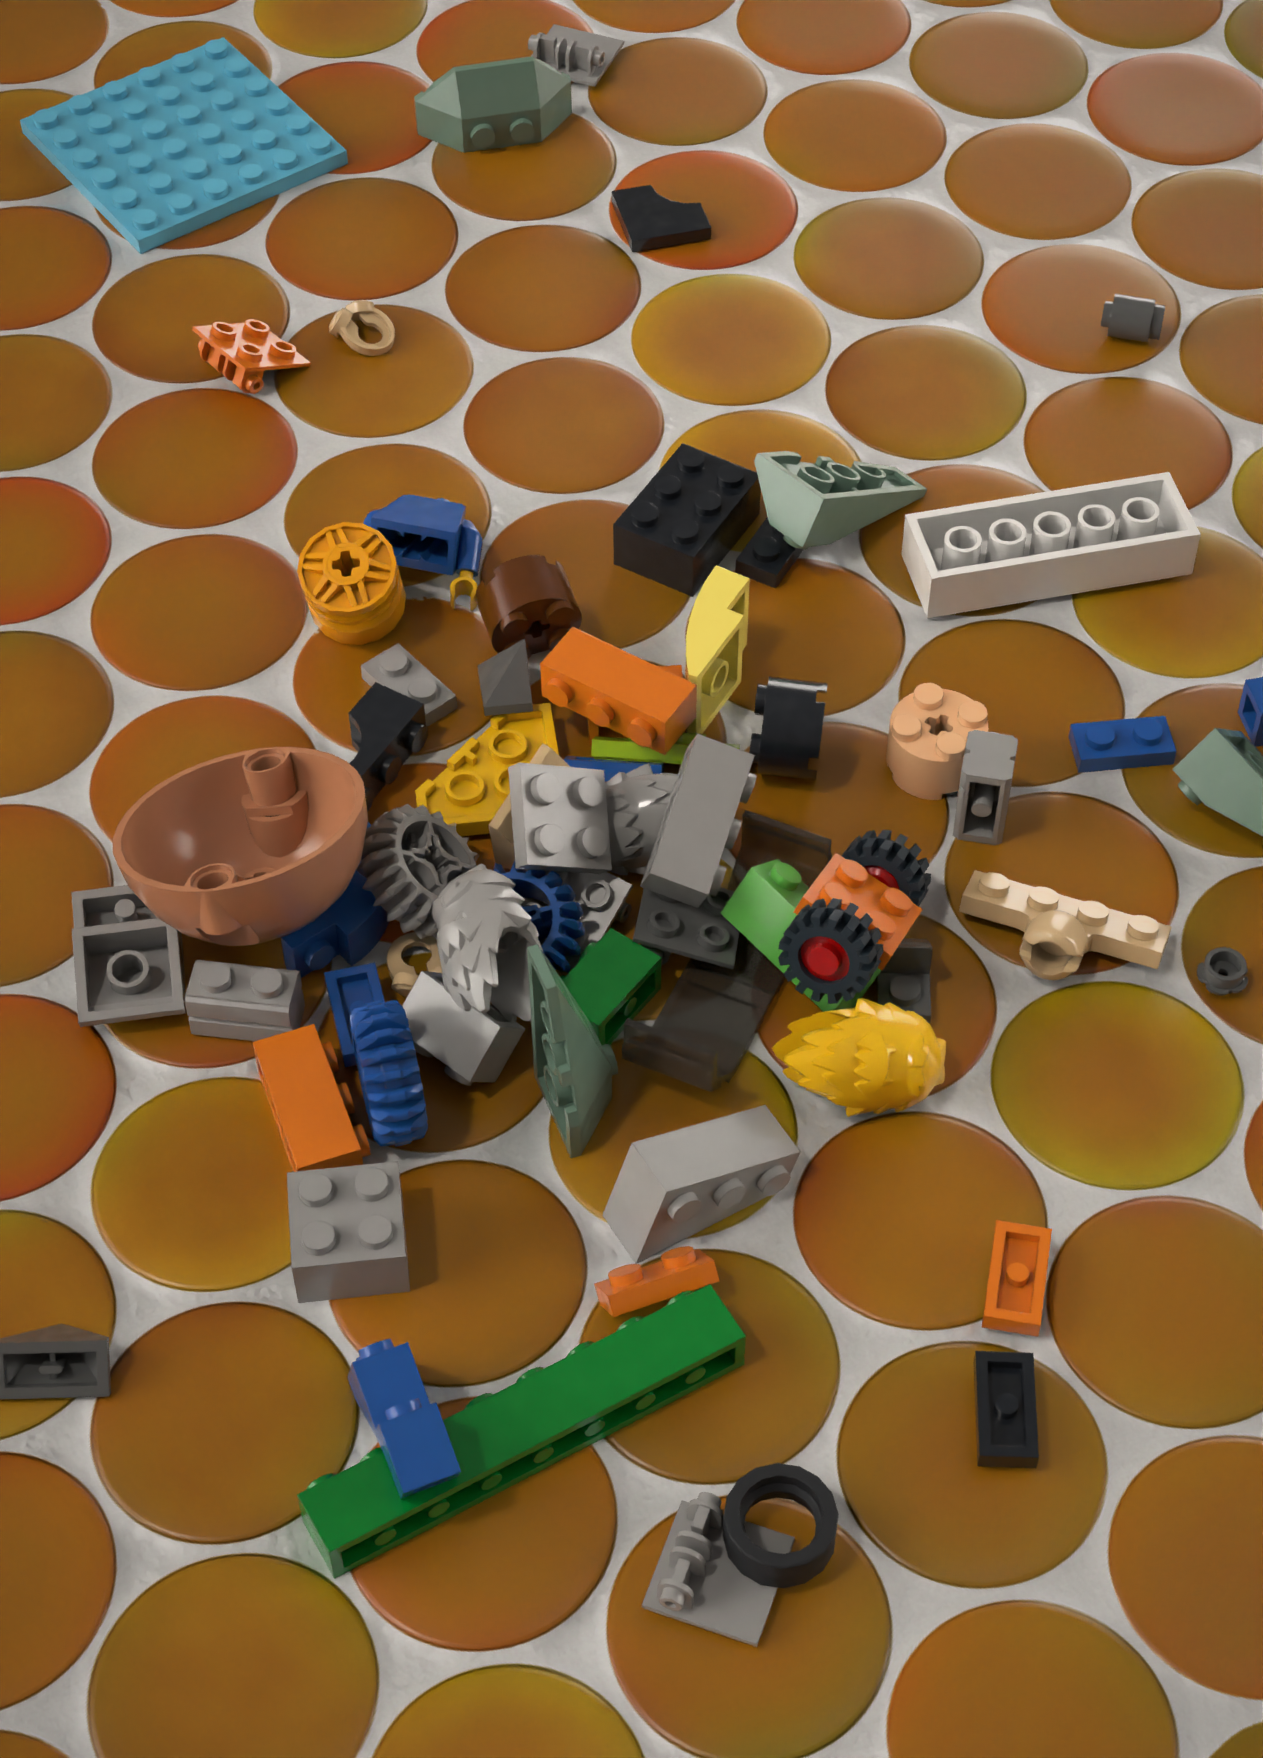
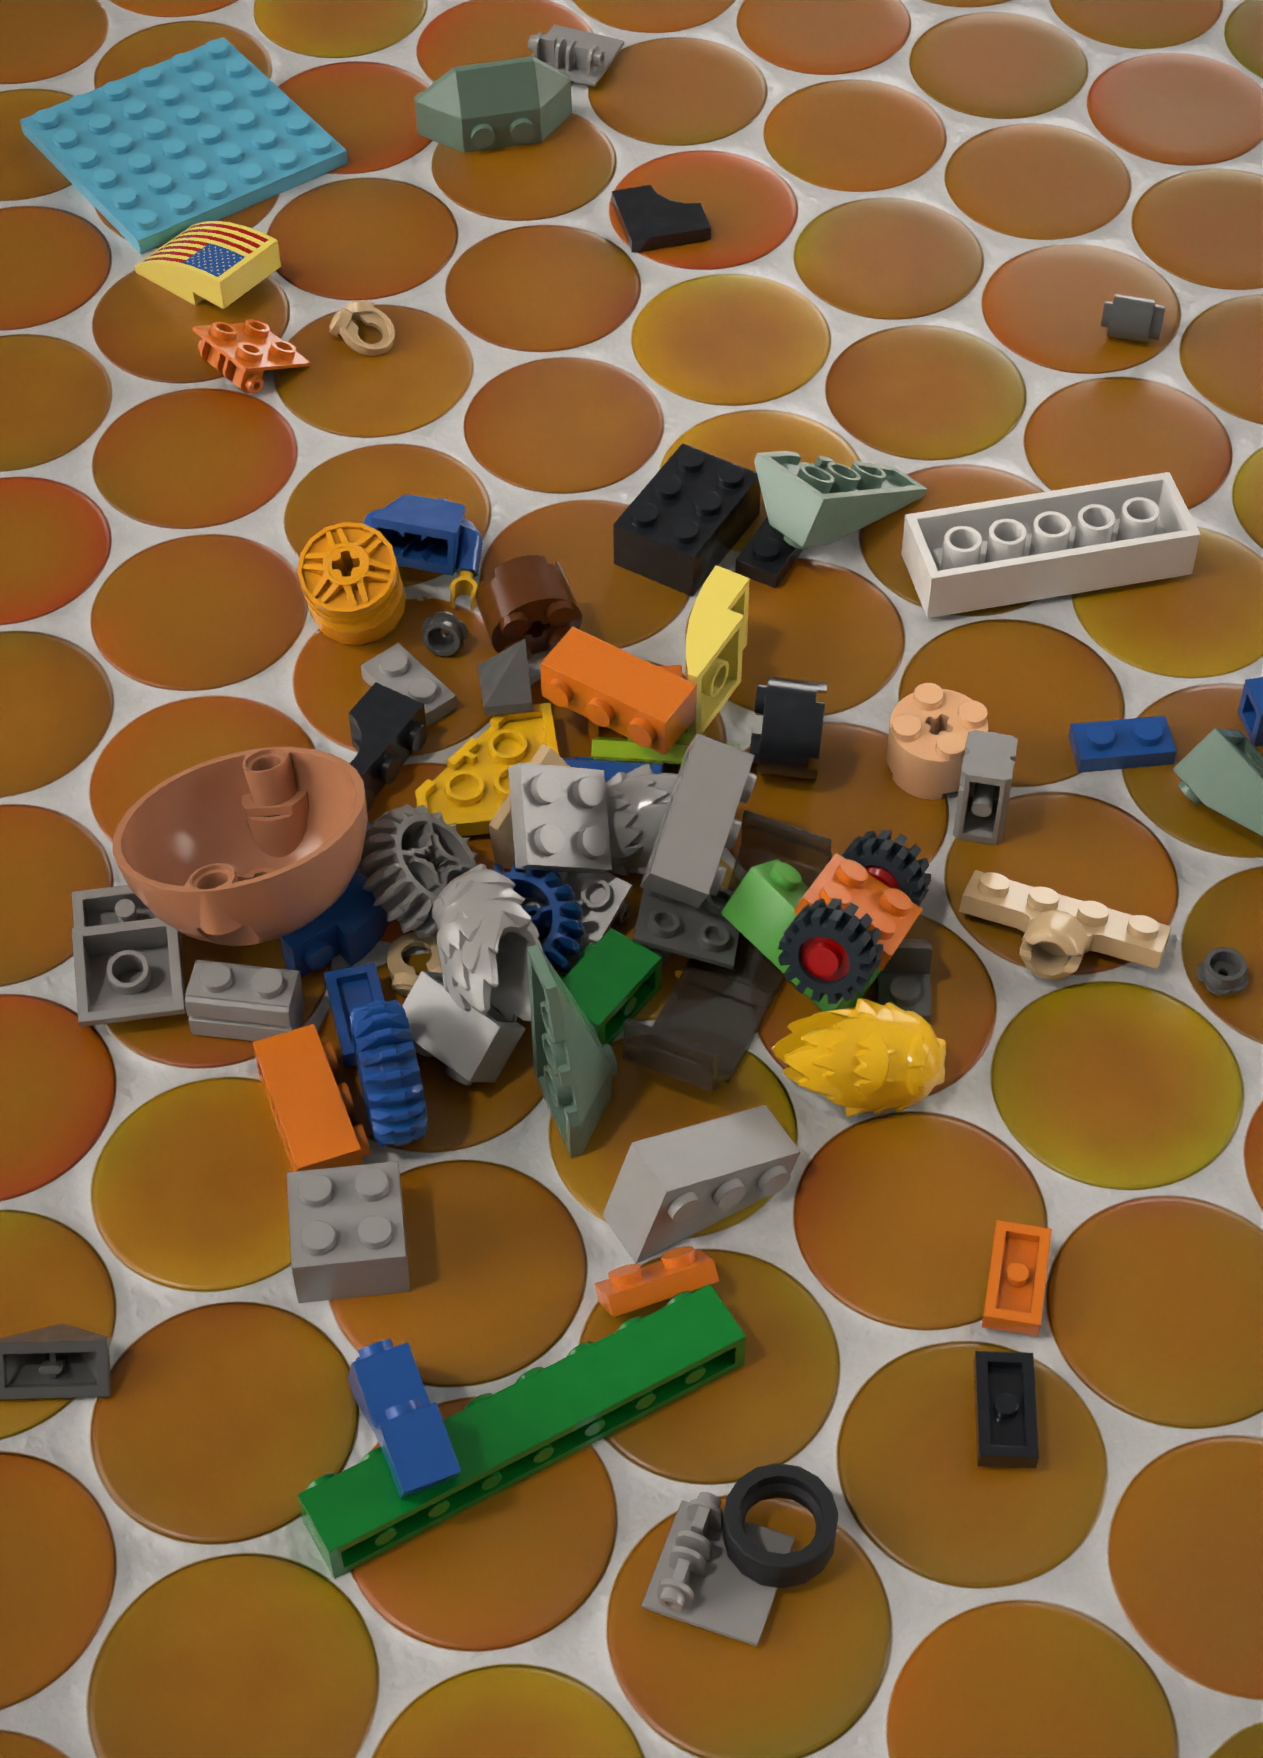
none -> light yellow slope [134,221,281,309]
none -> dark grey plate [422,611,468,656]

